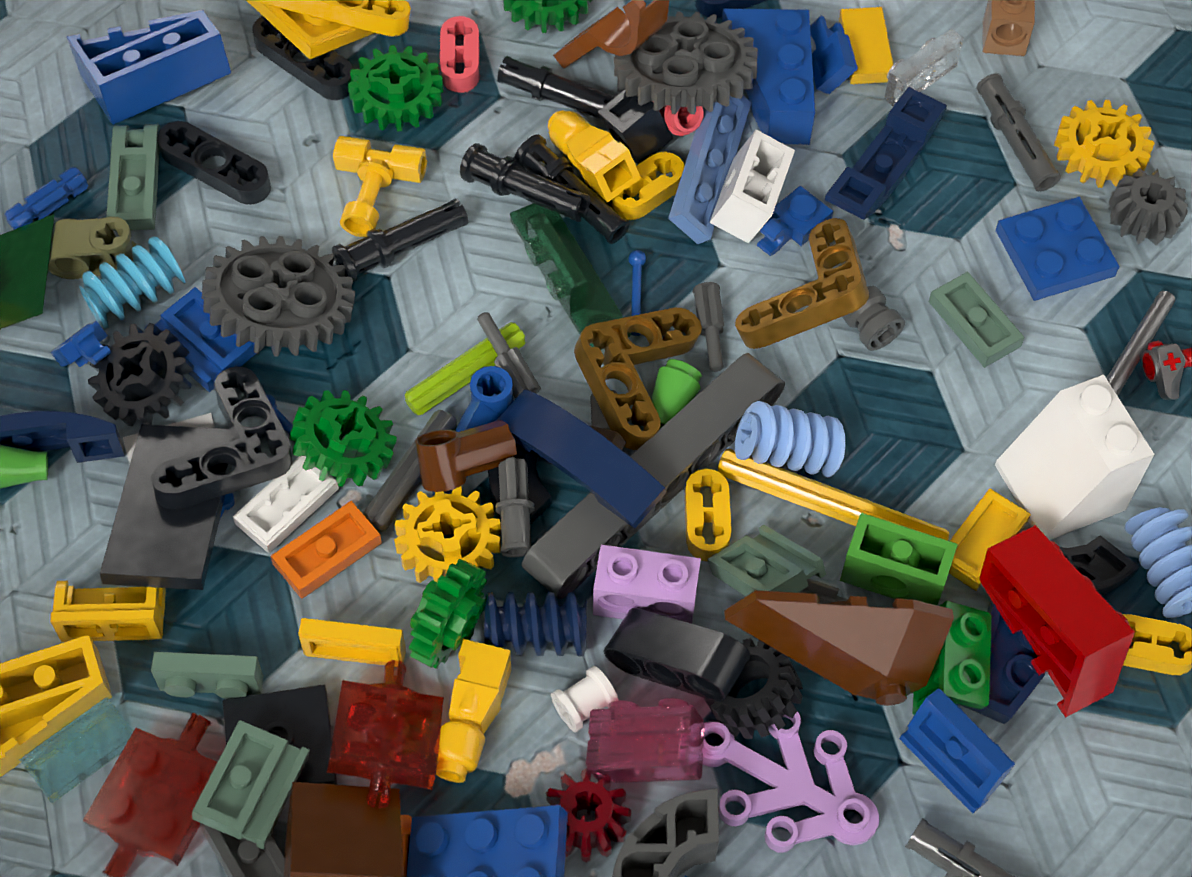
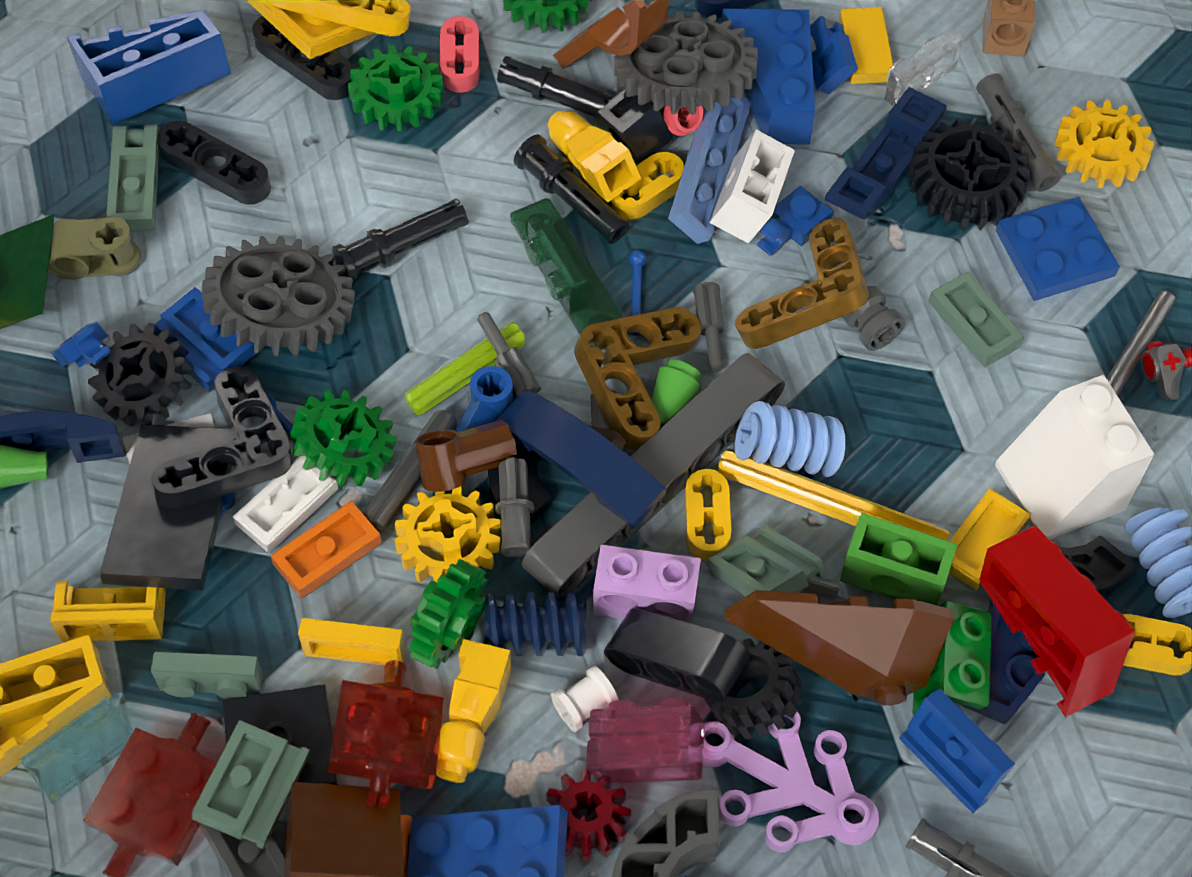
blue axle [4,167,88,230] -> none
medium azure piece [79,236,186,329] -> none
yellow bar [333,136,427,237] -> none
black pin [460,143,591,222] -> none
dark grey gear [1108,168,1188,246] -> none
none -> black gear [908,118,1030,231]

